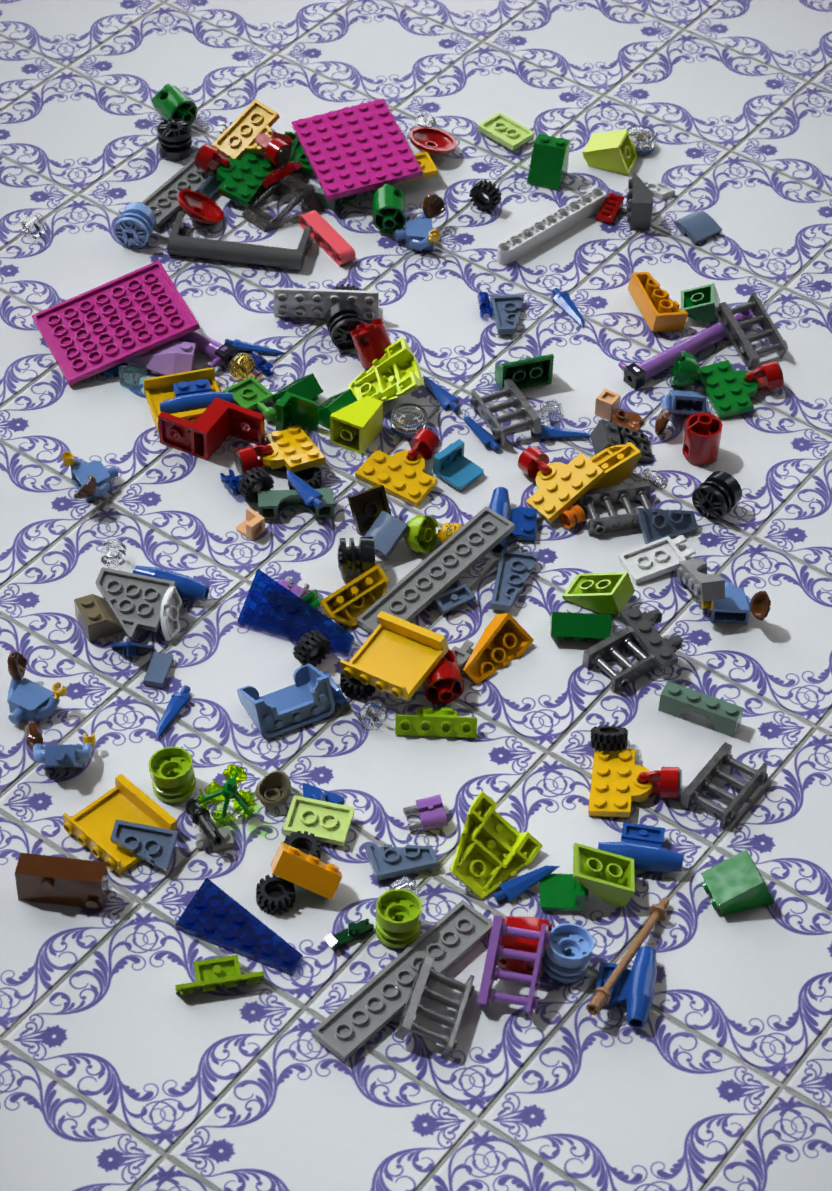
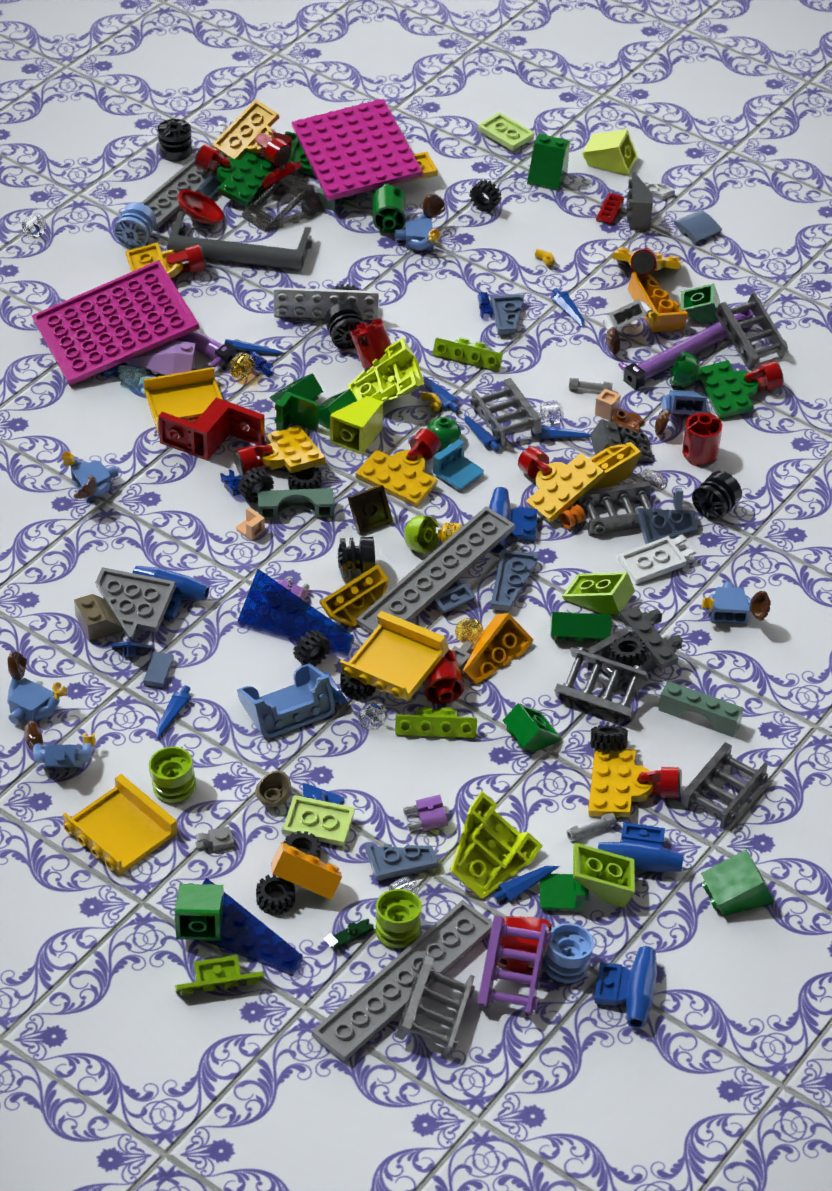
reddish brown brick [15,853,109,910] -> none
clear head [101,539,126,569] -> none
sand blue wing [110,819,179,873] -> none
green cylinder [152,84,198,125] -> none
blue plate [160,379,234,414] -> none
white tile [160,586,183,641] -> none
black pin [185,798,224,847] -> none
clear neon green plant [197,764,257,824] -> none
bright green plate [223,376,276,422] -> none
blue bar [287,469,323,509] -> none
coral beam [298,210,356,266] -> none
green wheel [301,589,323,613] -> none
sand blue slope [364,510,409,558] -> none
clear piece [390,403,427,438] -> none
red dish [409,127,457,156] -> none
clear head [414,113,436,128] -> none
green slope [494,354,554,391] -> none
white beam [497,188,606,265] -> none
medium nougat bar [586,898,669,1015] -> none
clear piece [627,125,656,155] -> none
light grey arch [677,558,725,602] -> none
none -> plate [125,242,207,278]
none -> green slope [175,883,224,941]
none -> yellow arm [420,392,442,412]
none -> green cylinder [426,417,462,452]
none -> lime bracket [432,337,503,371]
none -> clear yellow head [455,618,484,643]
none -> green slope [502,703,562,752]
none -> yellow arm [535,249,555,266]
none -> flat silver fence [554,647,648,722]
none -> light grey bar [566,813,617,842]
none -> light grey bar [569,378,613,391]
none -> white torso [604,299,660,354]
none -> black tyre [610,635,646,667]
none -> plate [612,247,683,276]
none -> sand blue tile [673,488,684,510]

